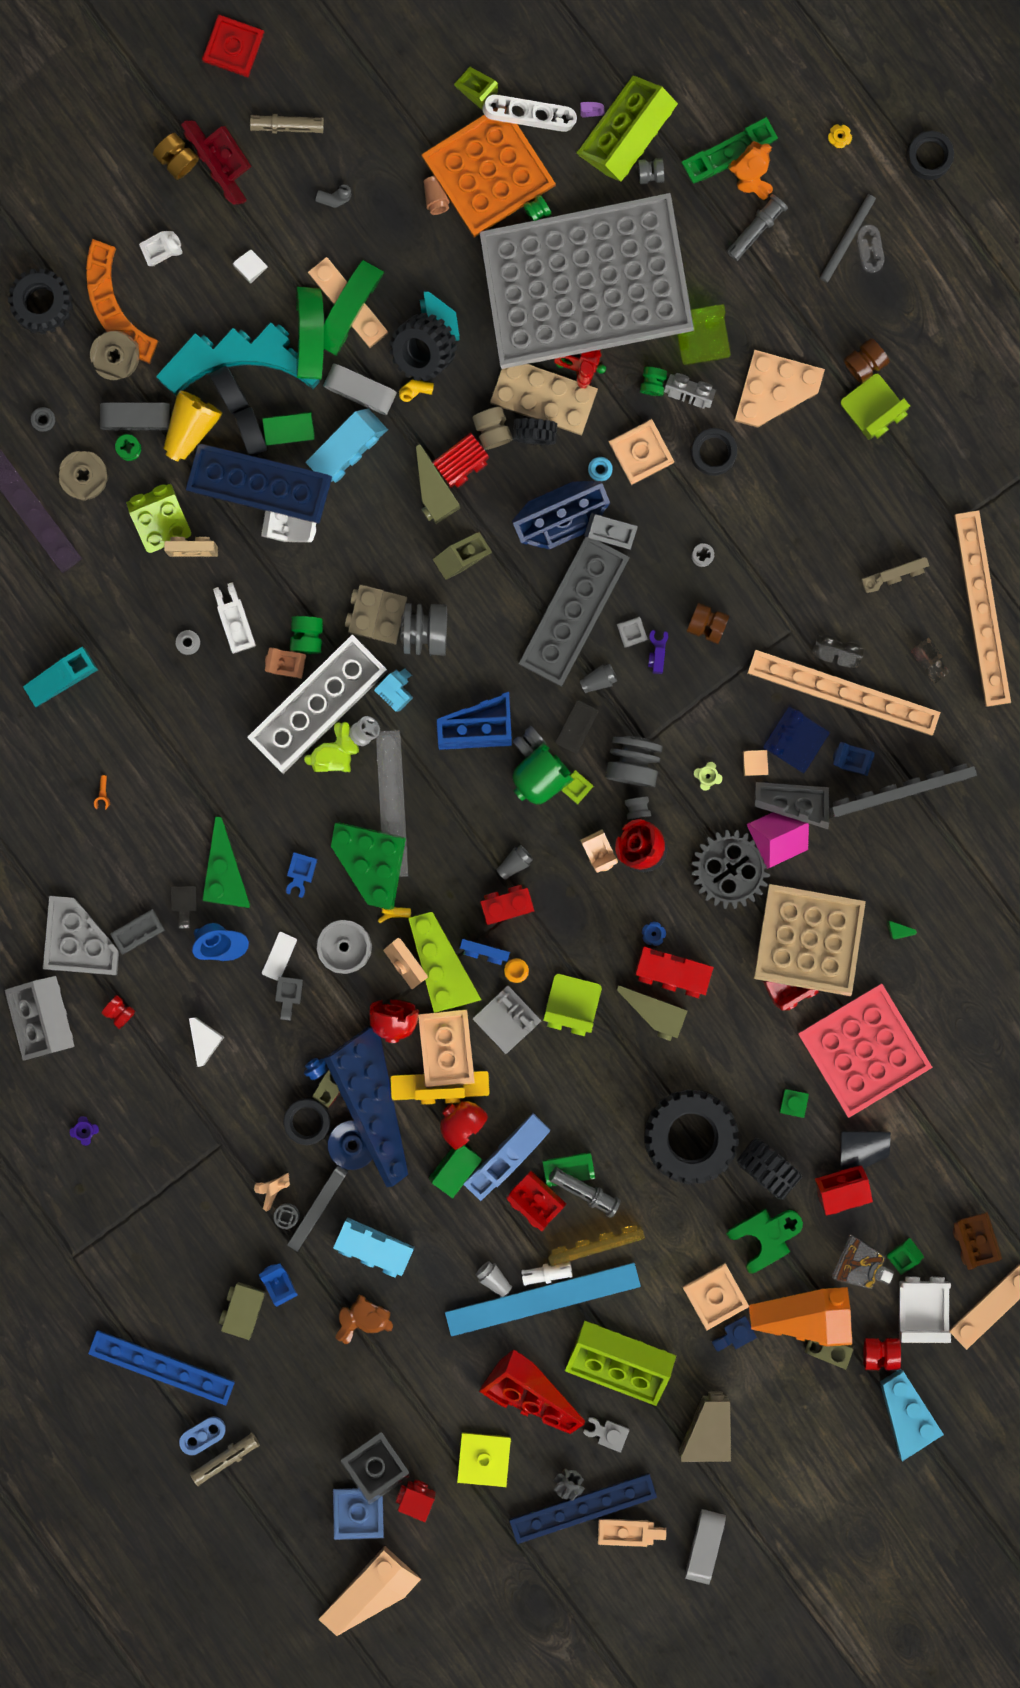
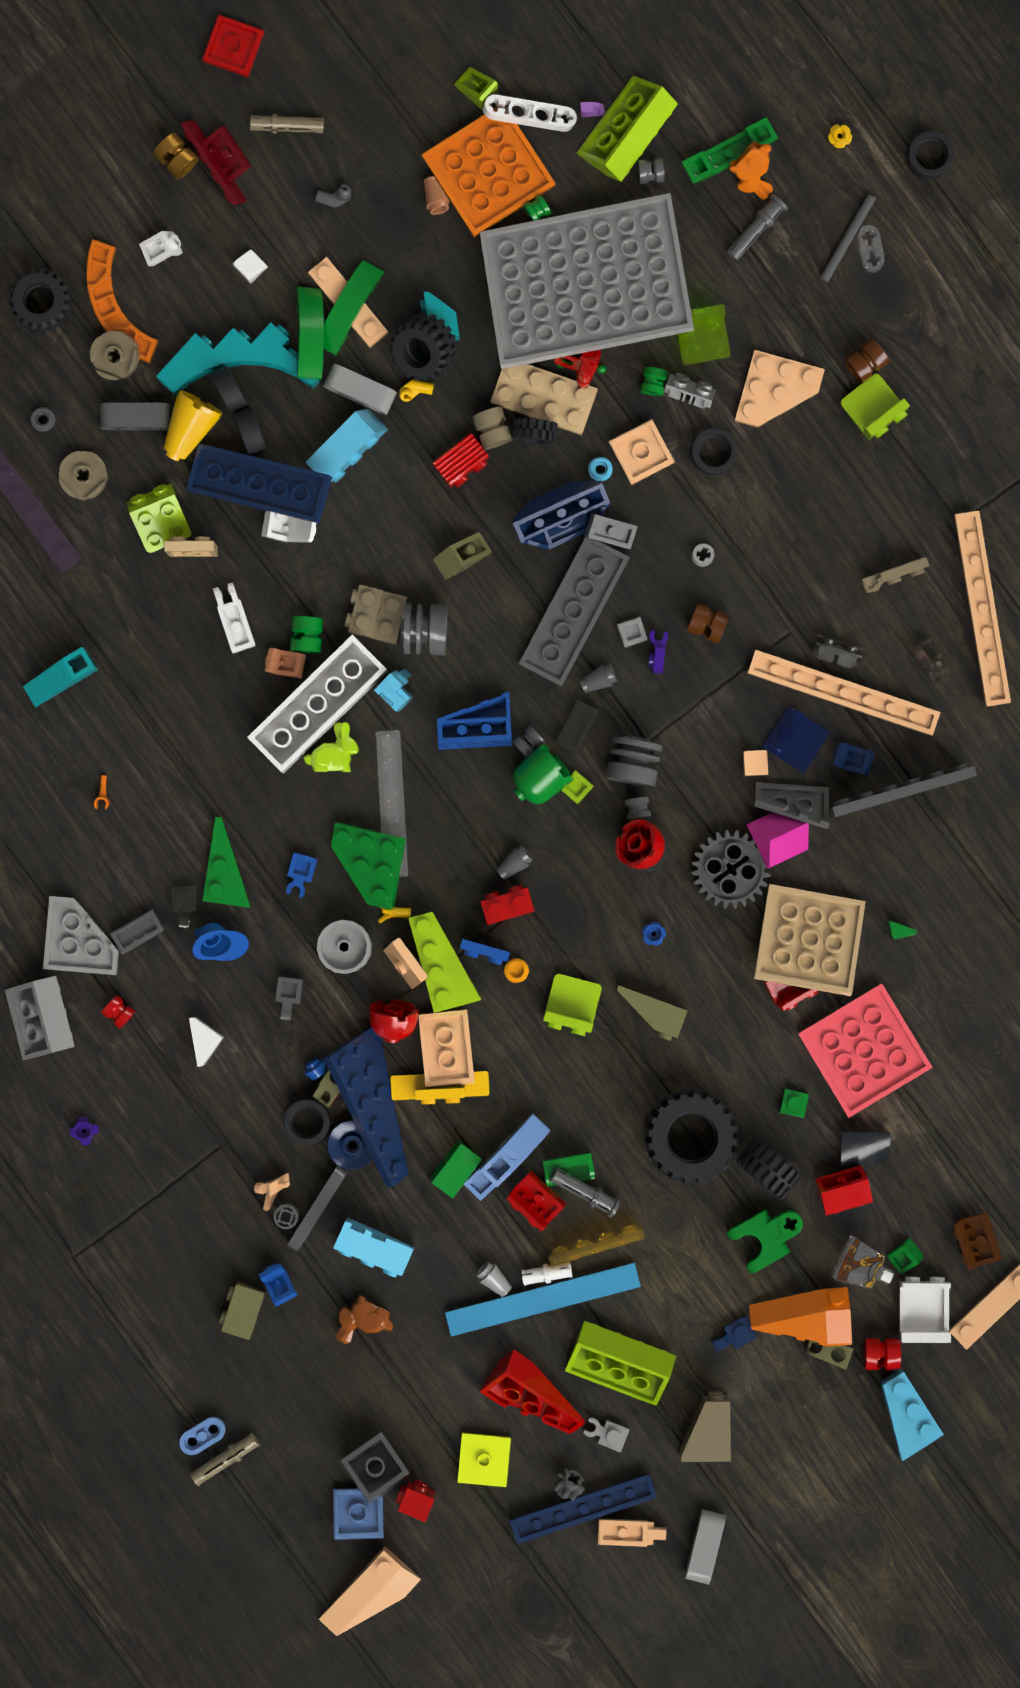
blue plate [88,1330,235,1406] -> none
green wheel [115,434,141,461] -> none
light grey plate [176,630,200,655] -> none
white sticker [262,932,297,981] -> none
green hinge [263,412,315,446] -> none
light grey wheel [349,716,380,746] -> none
olive slope [416,444,460,524] -> none
red cylinder [440,1101,488,1150] -> none
light grey hinge [473,986,541,1054] -> none
light nougat bracket [580,830,618,872] -> none
red wedge [634,947,714,998] -> none
light nougat plate [683,1263,749,1330] -> none
yellowish green plate [694,762,722,790] -> none

